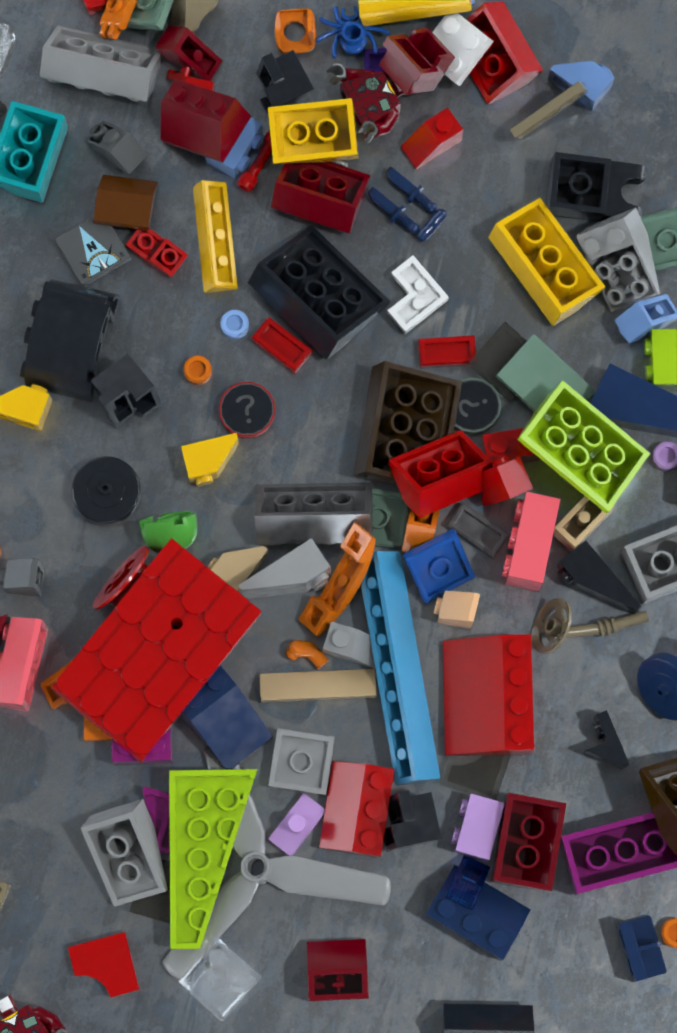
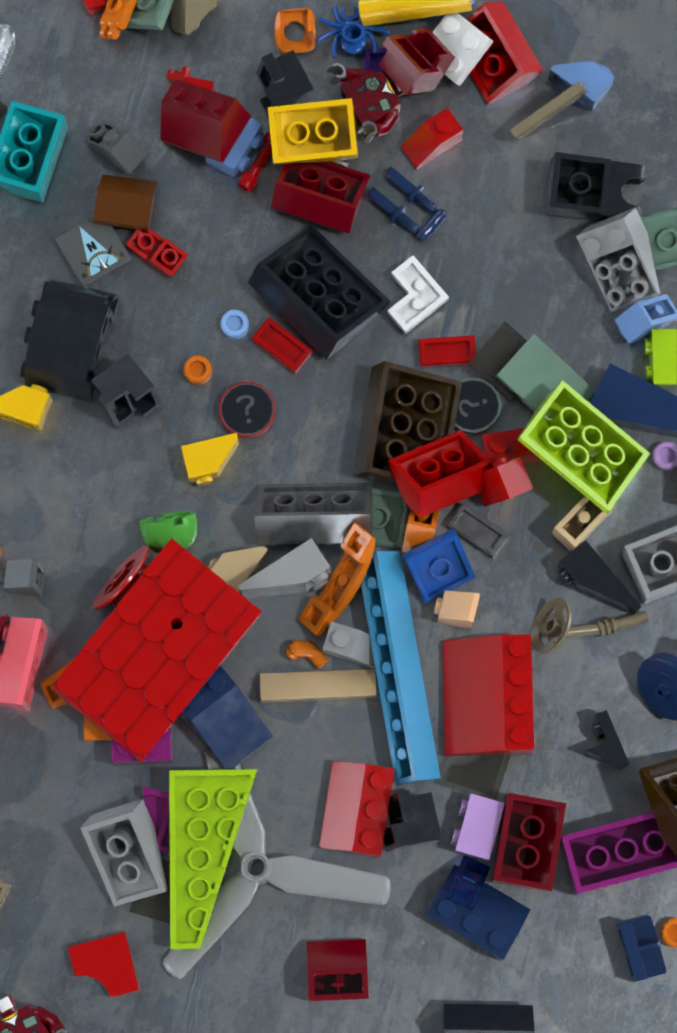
light grey slope [40,26,163,102] -> none
black wheel [72,456,141,526] -> none
dark red slope [155,25,223,81] -> none
clear slope [179,939,262,1022] -> none
yellow slope [193,180,238,293] -> none
light grey plate [268,728,335,796] -> none
lavender tile [268,793,325,856] -> none
yellow slope [488,198,605,326] -> none
coral brick [502,492,560,593] -> none

